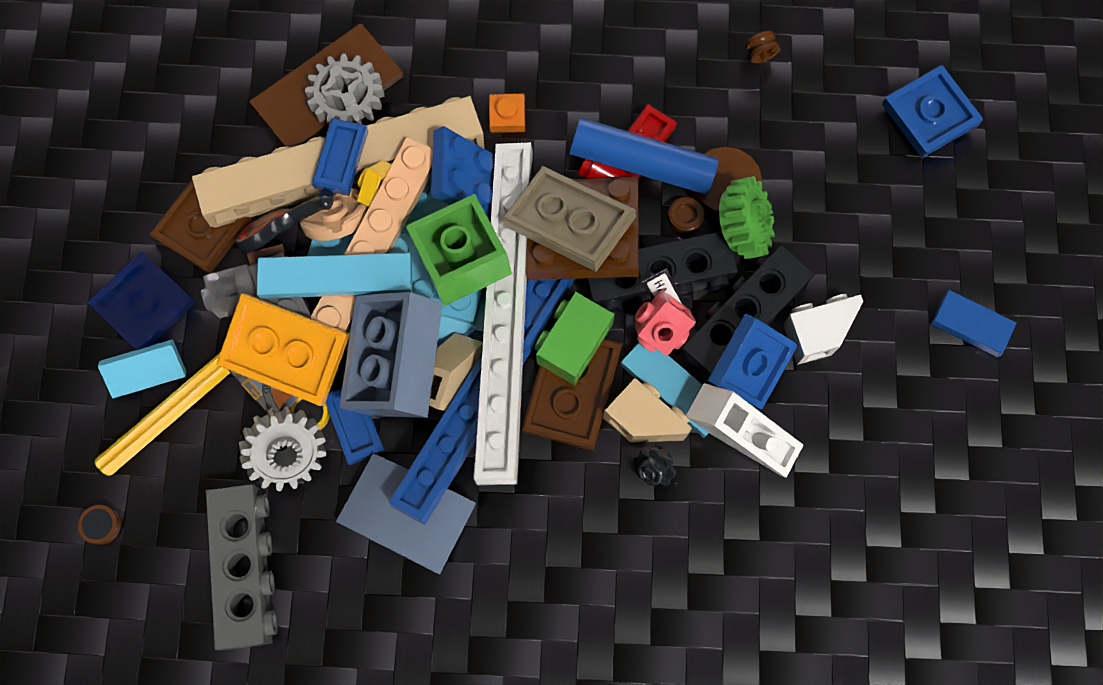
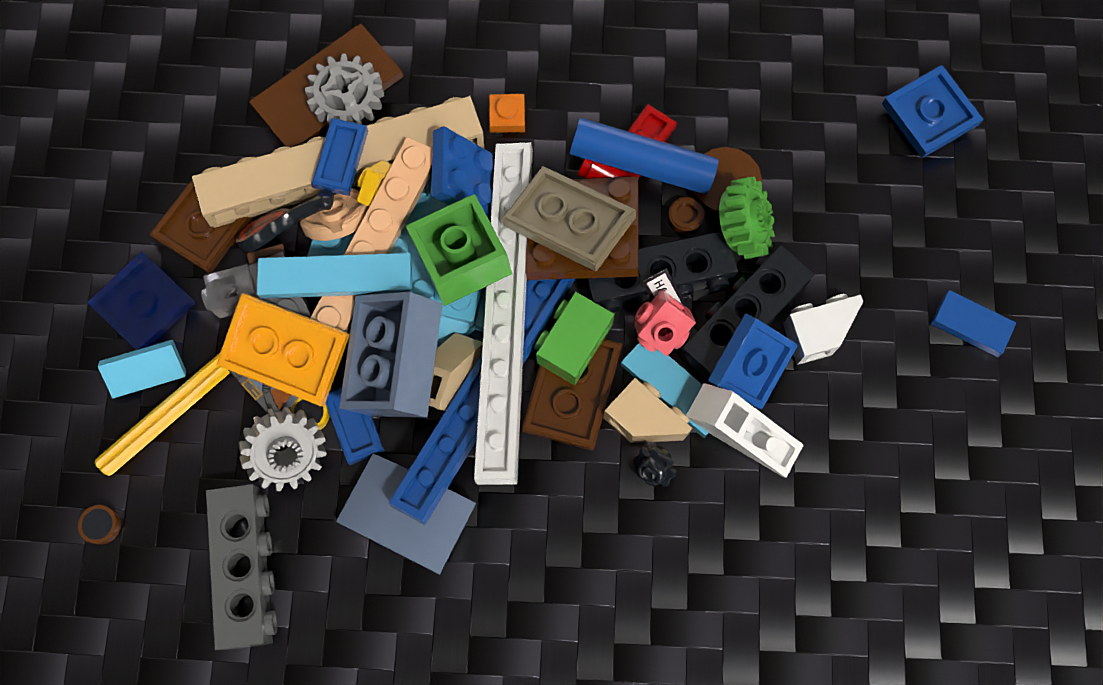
reddish brown bush [745,31,780,63] -> none

